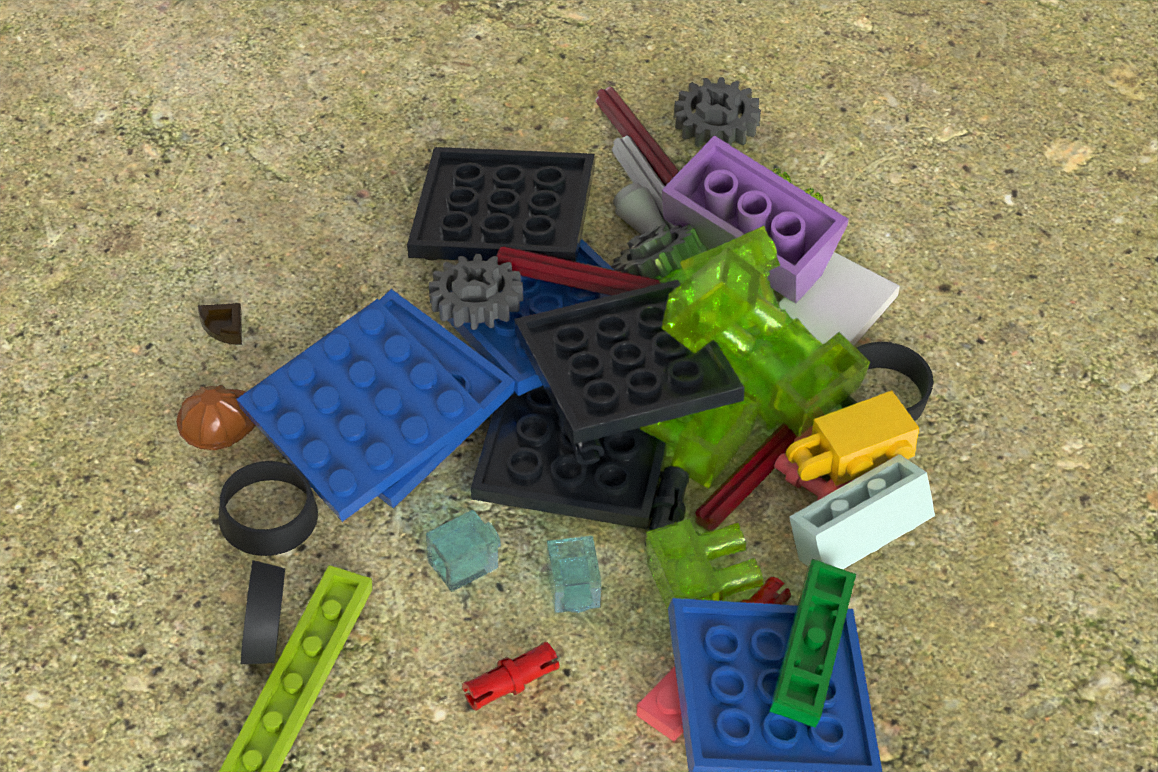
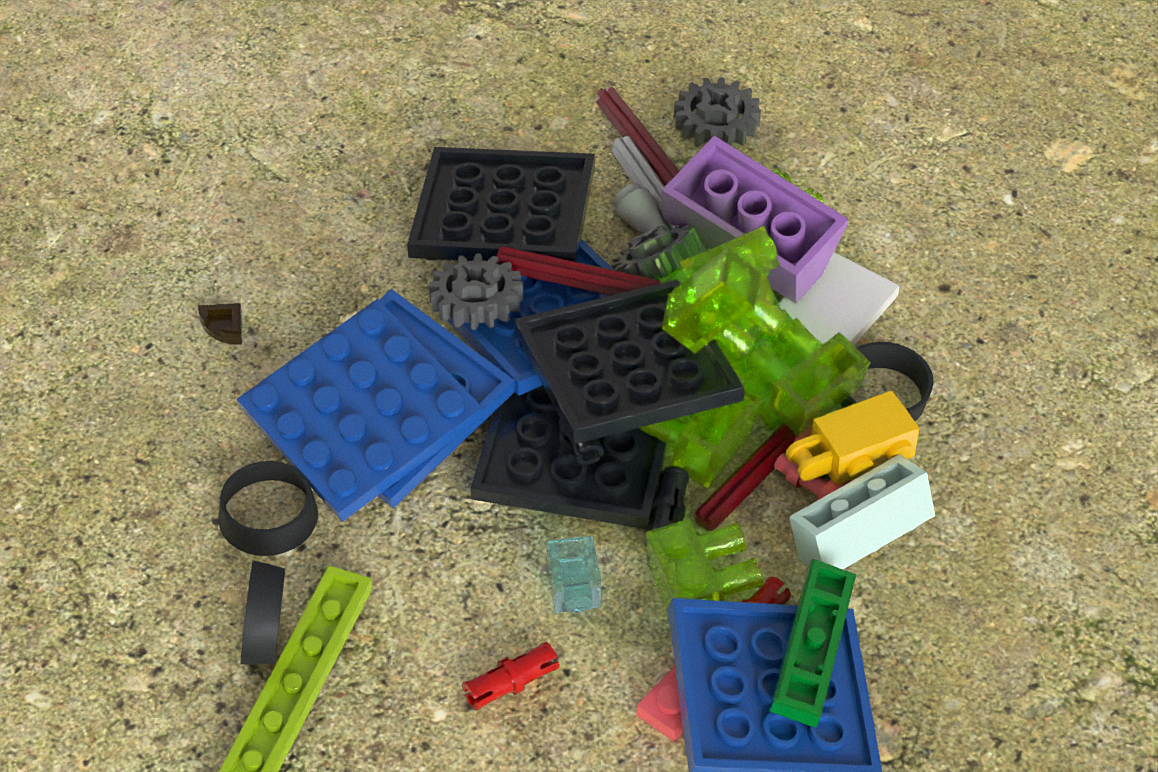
dark orange piece [176,384,256,450] -> none
clear light blue brick [426,510,501,592] -> none

